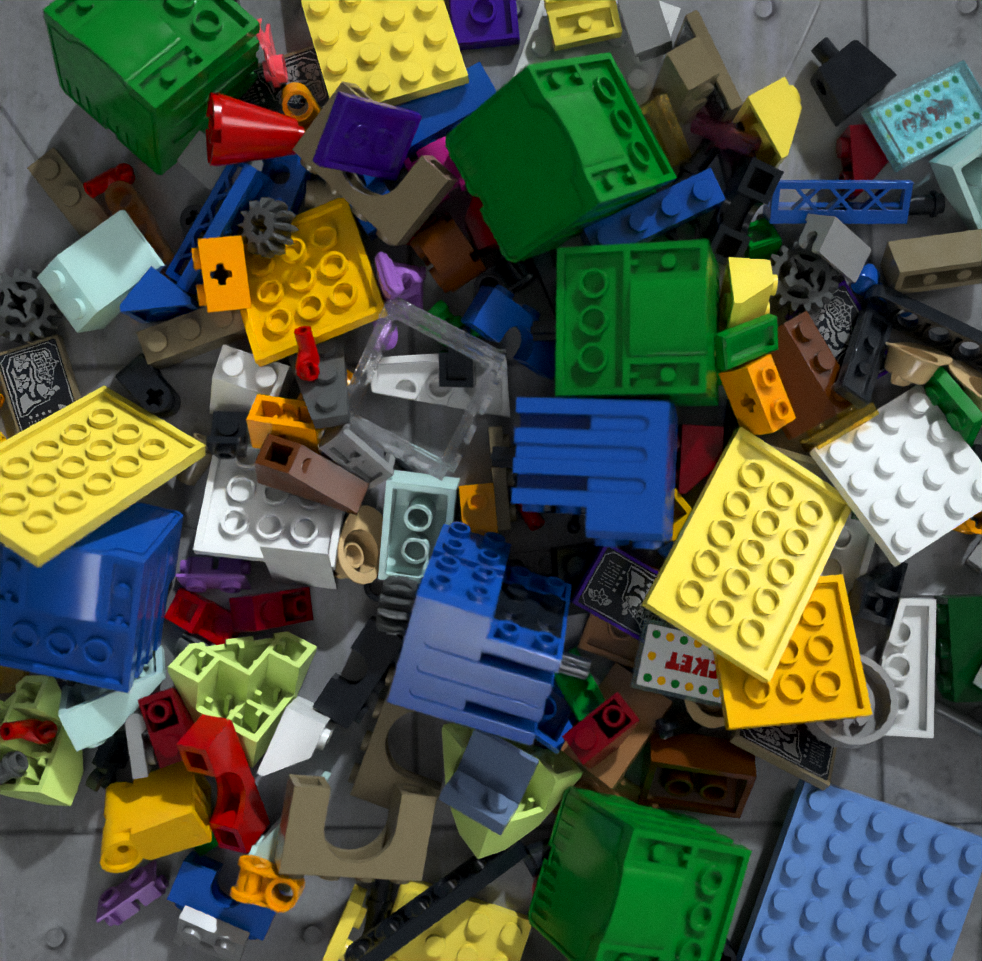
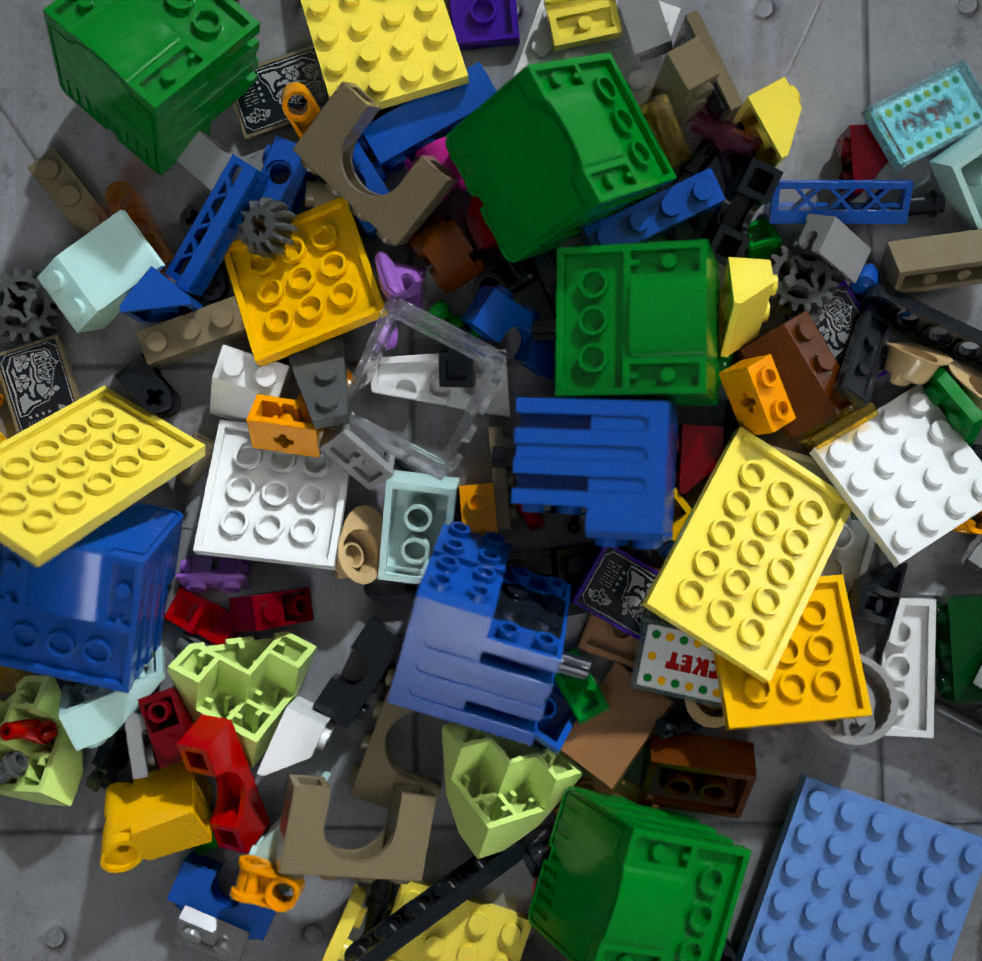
red arm [83,163,135,198] -> none
medium lavender hinge [96,859,169,926] -> none
light orange brick [191,235,251,313] -> none
black bracket [205,411,249,459] -> none
red cone [206,93,304,167] -> none
reddish brown slope [255,433,369,515] -> none
coral plate [256,18,288,88] -> none
white sticker [259,546,337,589] -> none
red arm [294,326,320,381] -> none
dark purple tile [312,91,422,181] -> none
dark grey gear [376,576,419,636] -> none
sand blue bracket [439,729,539,836] -> none
dark red slope [562,691,641,769] -> none
green tile [714,314,779,371] -> none
tile [729,723,837,791] -> none
black torso [810,37,897,127] -> none

